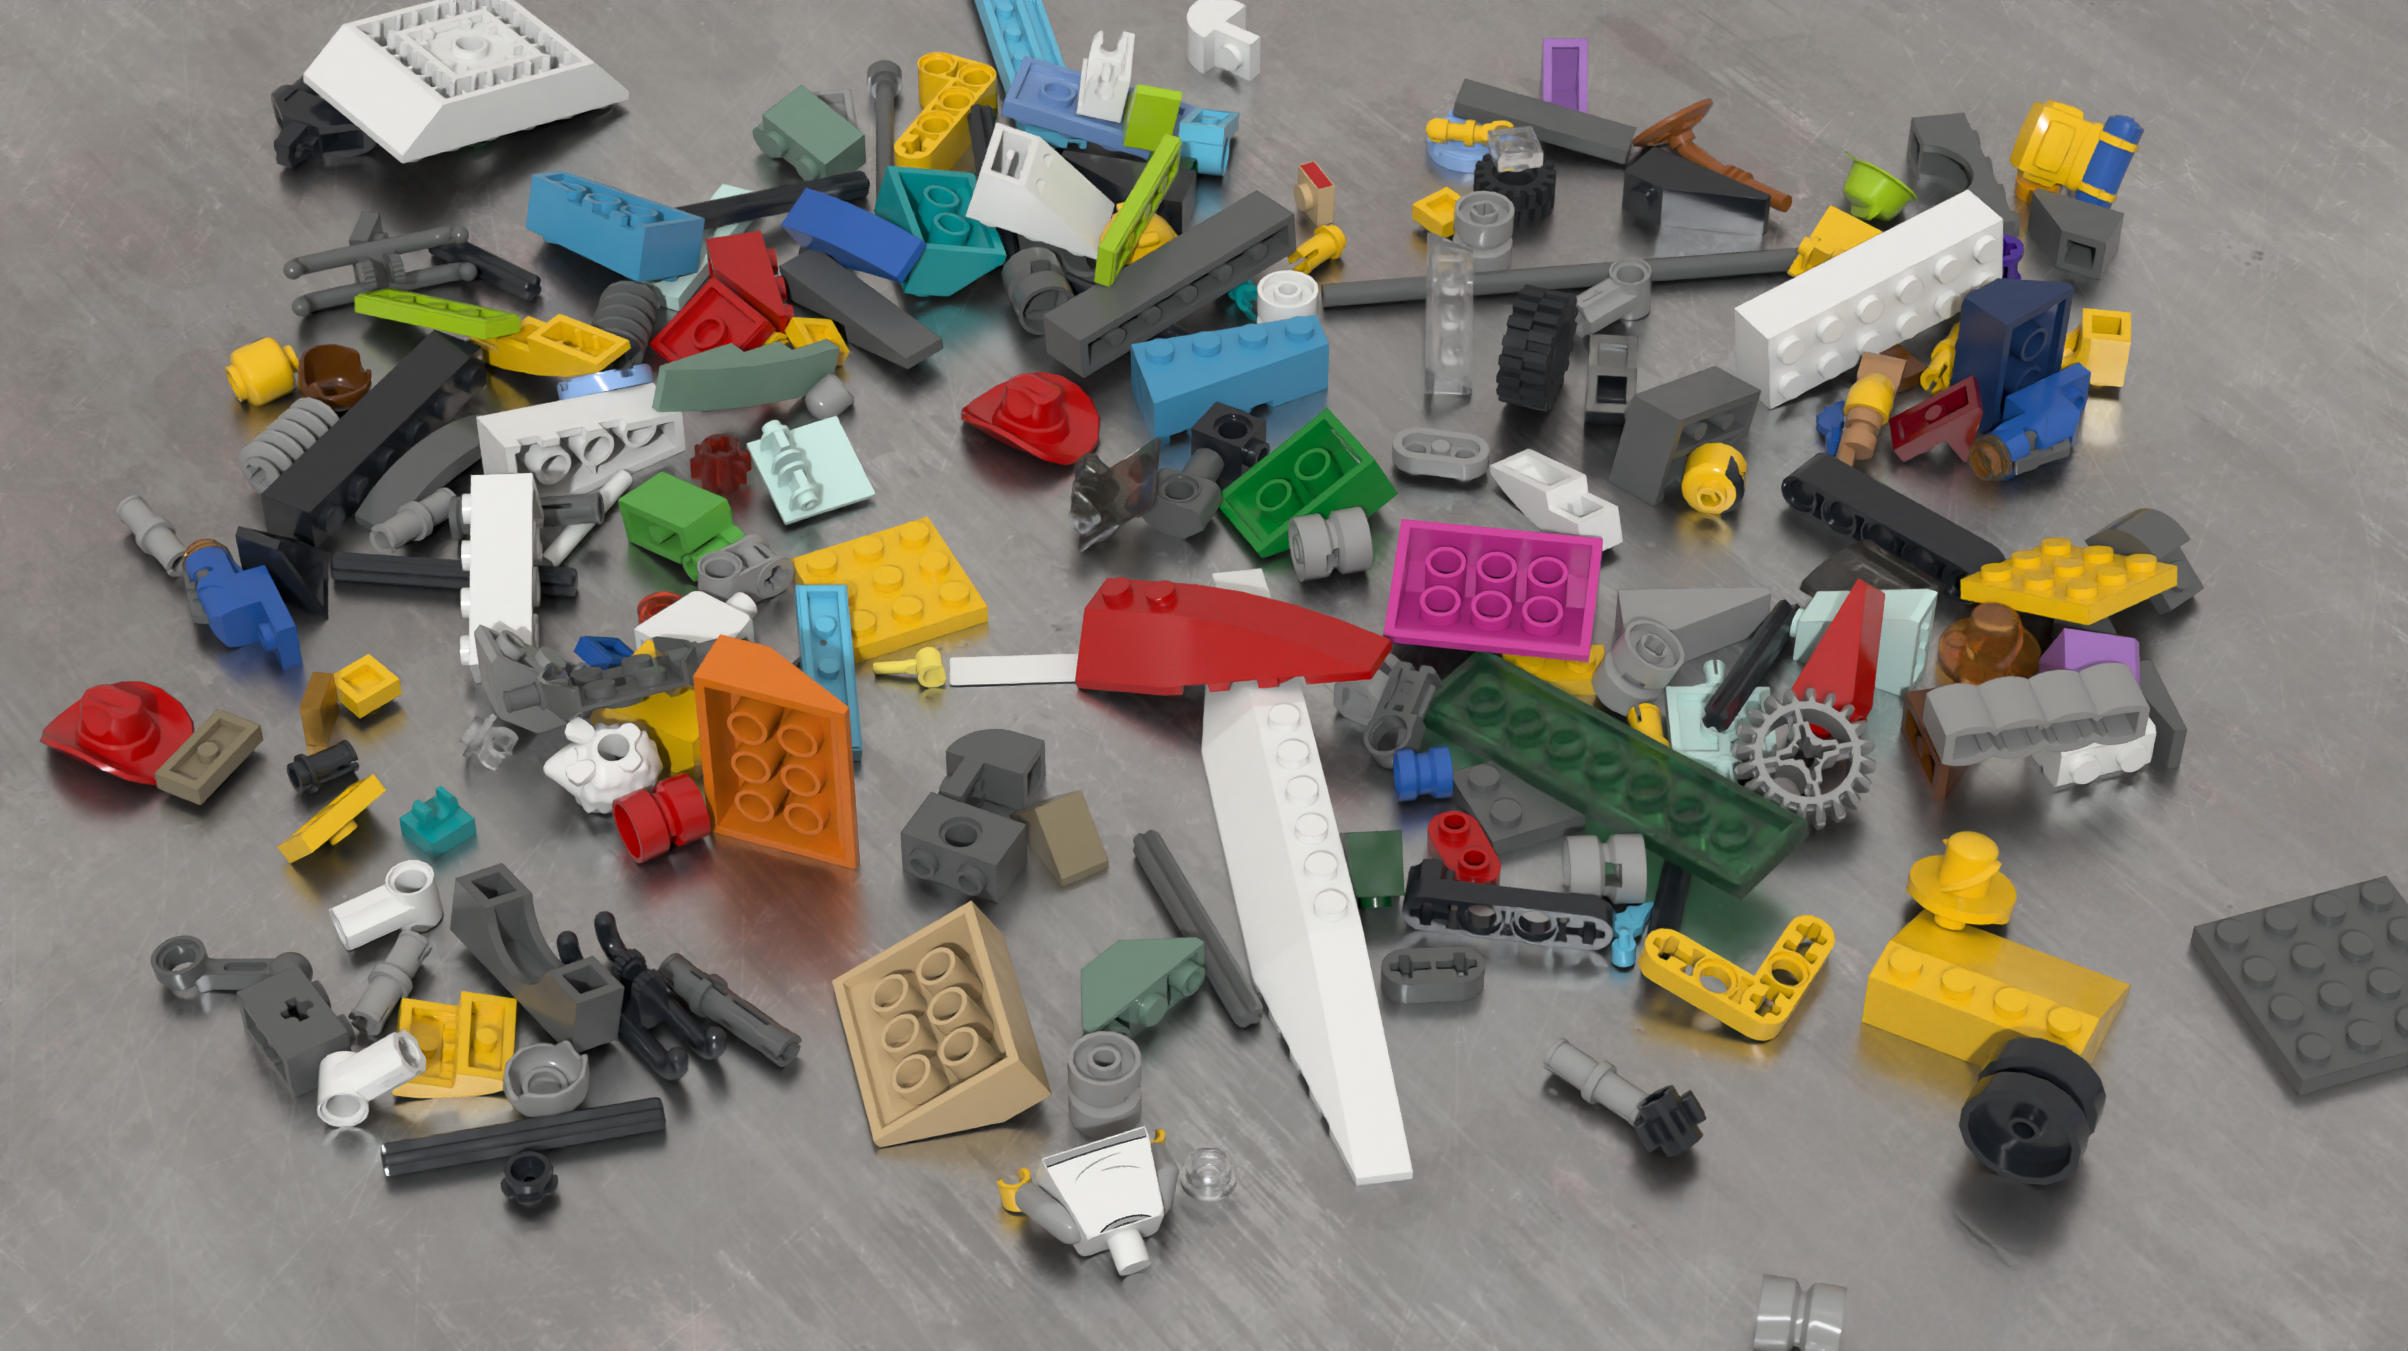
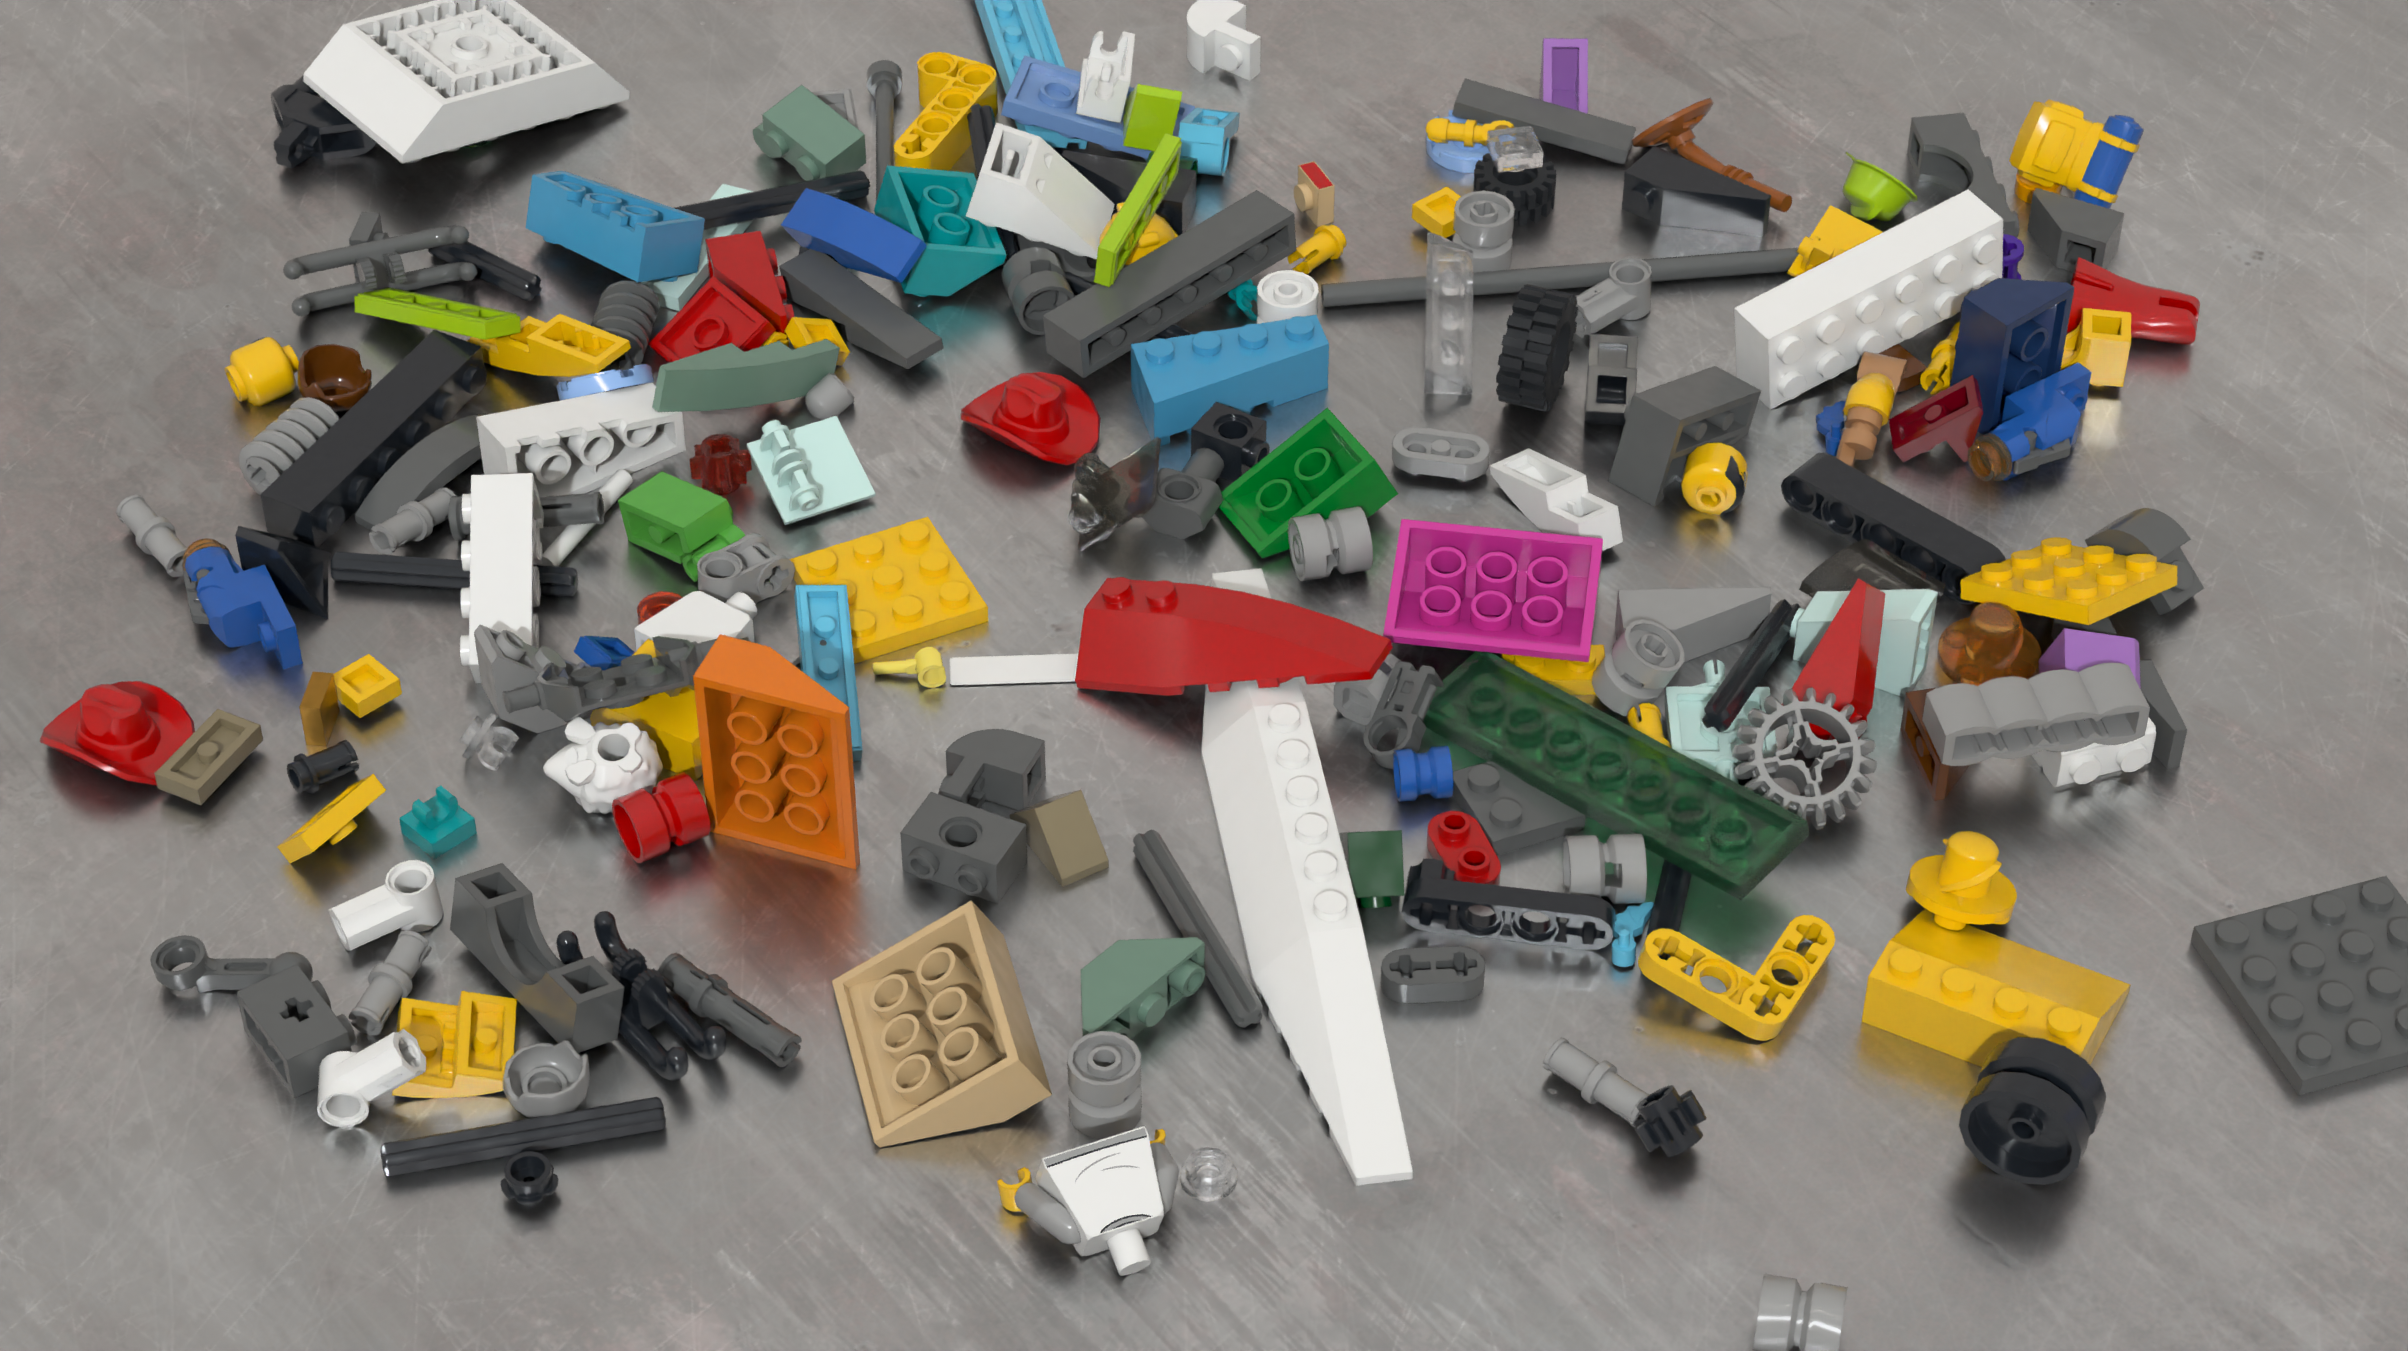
none -> red piece [2067,257,2200,345]

